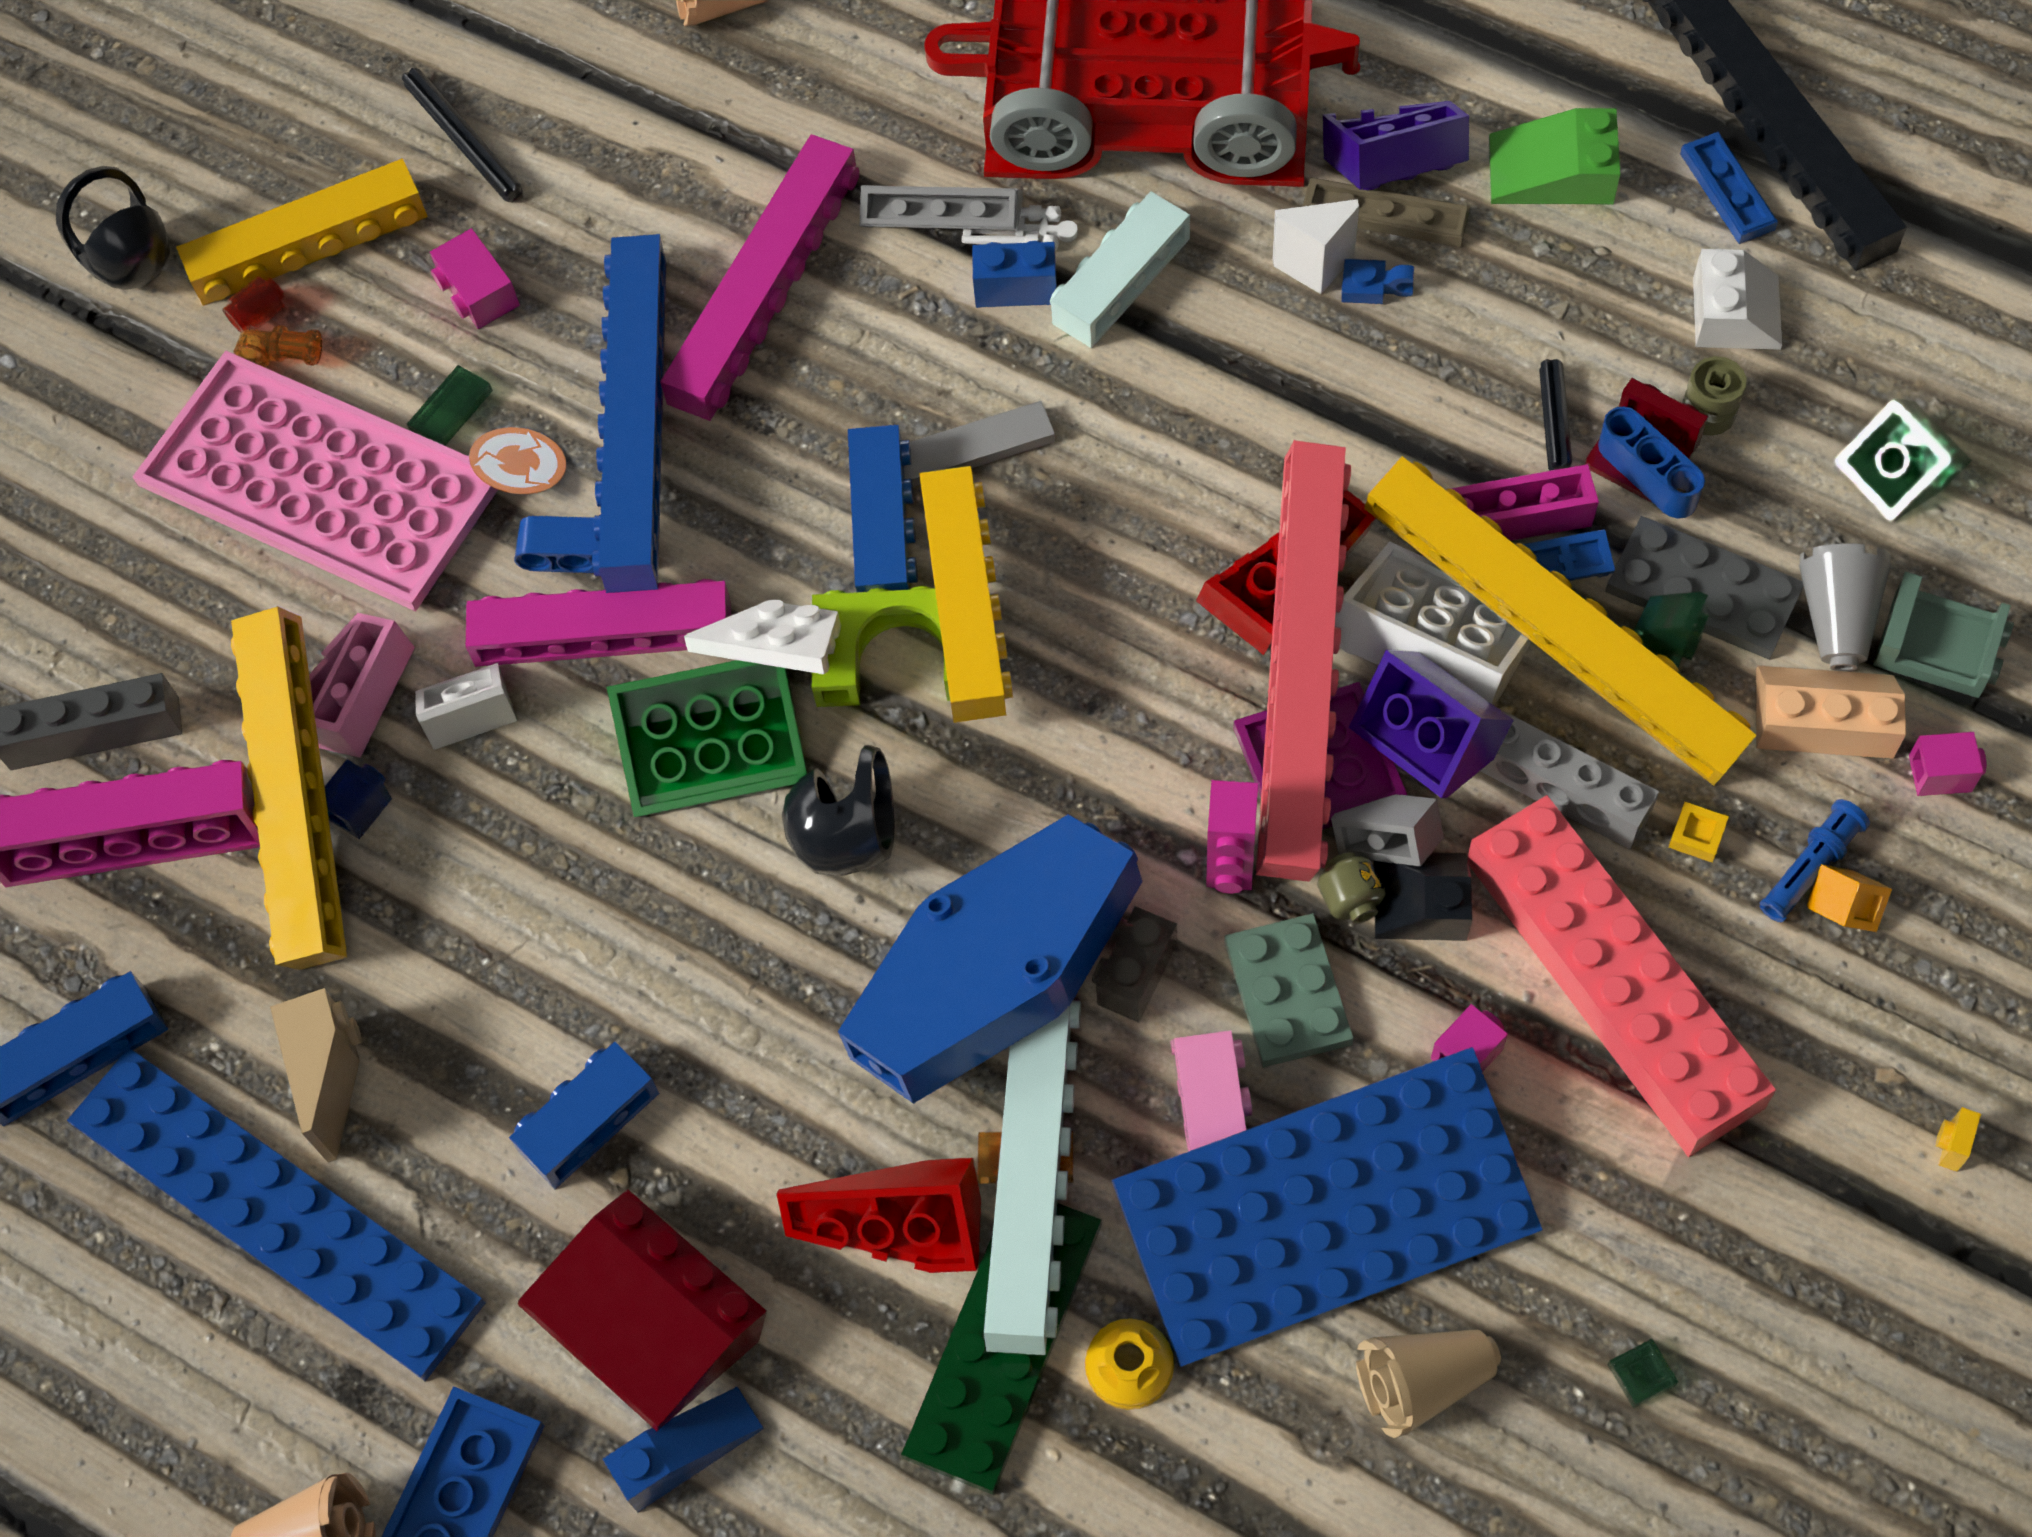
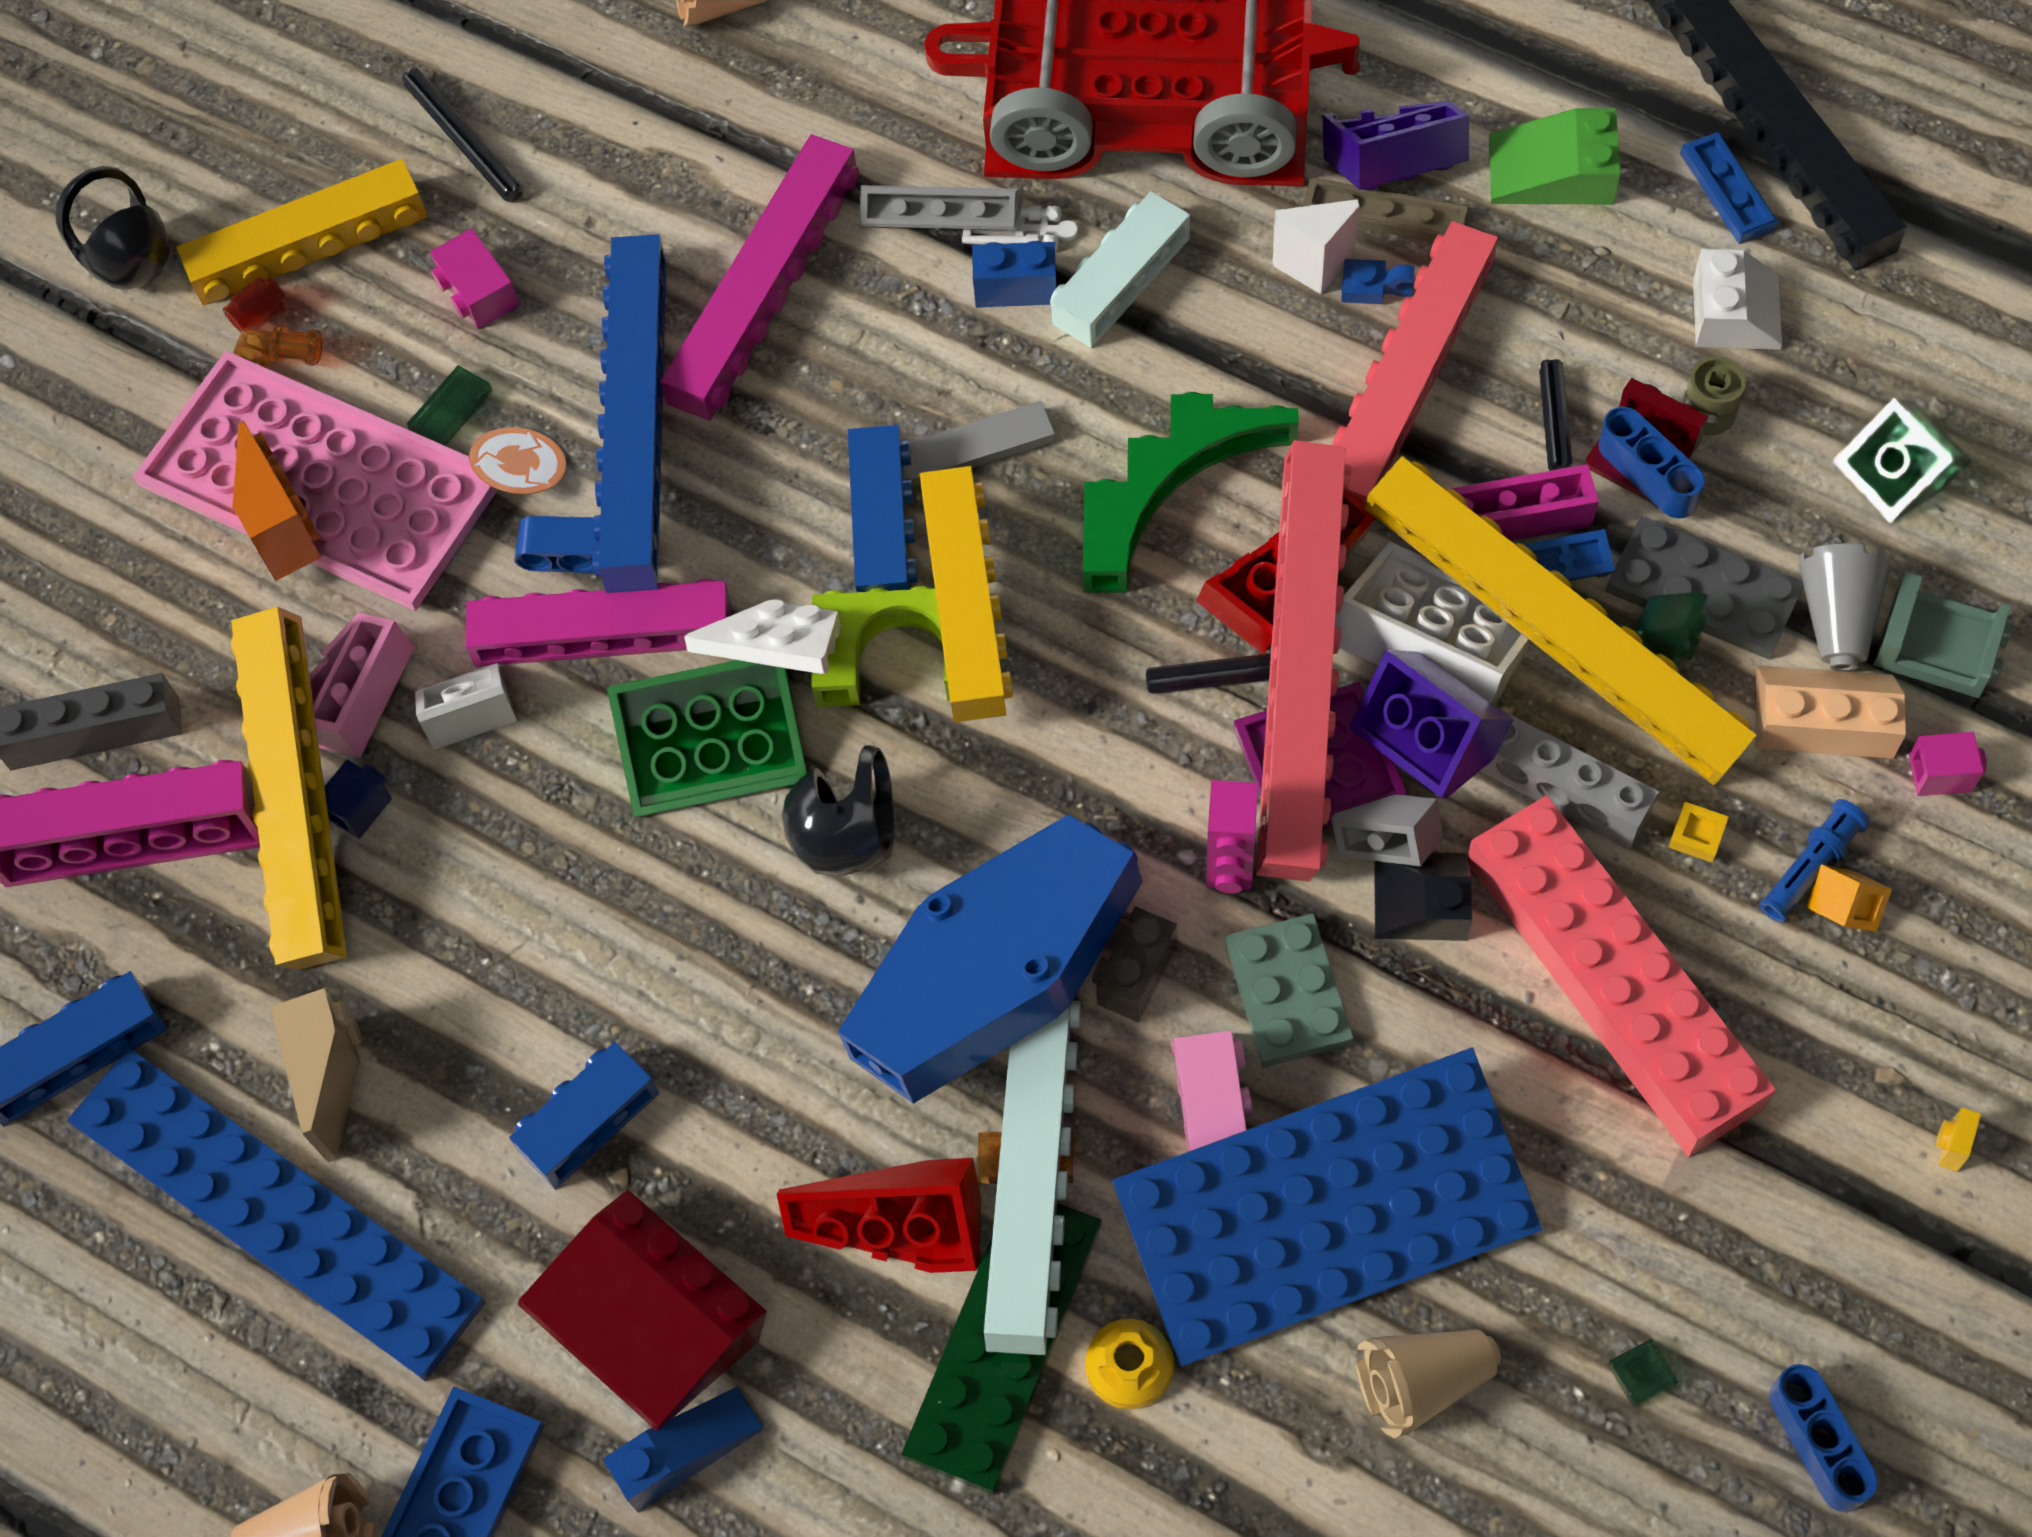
olive head [1317,852,1386,924] -> none
dark pink brick [1431,1004,1508,1072] -> none
none -> orange slope [232,421,321,581]
none -> green arch [1083,392,1299,593]
none -> black axle [1145,653,1271,694]
none -> coral brick [1332,221,1498,504]
none -> blue beam [1769,1364,1878,1513]

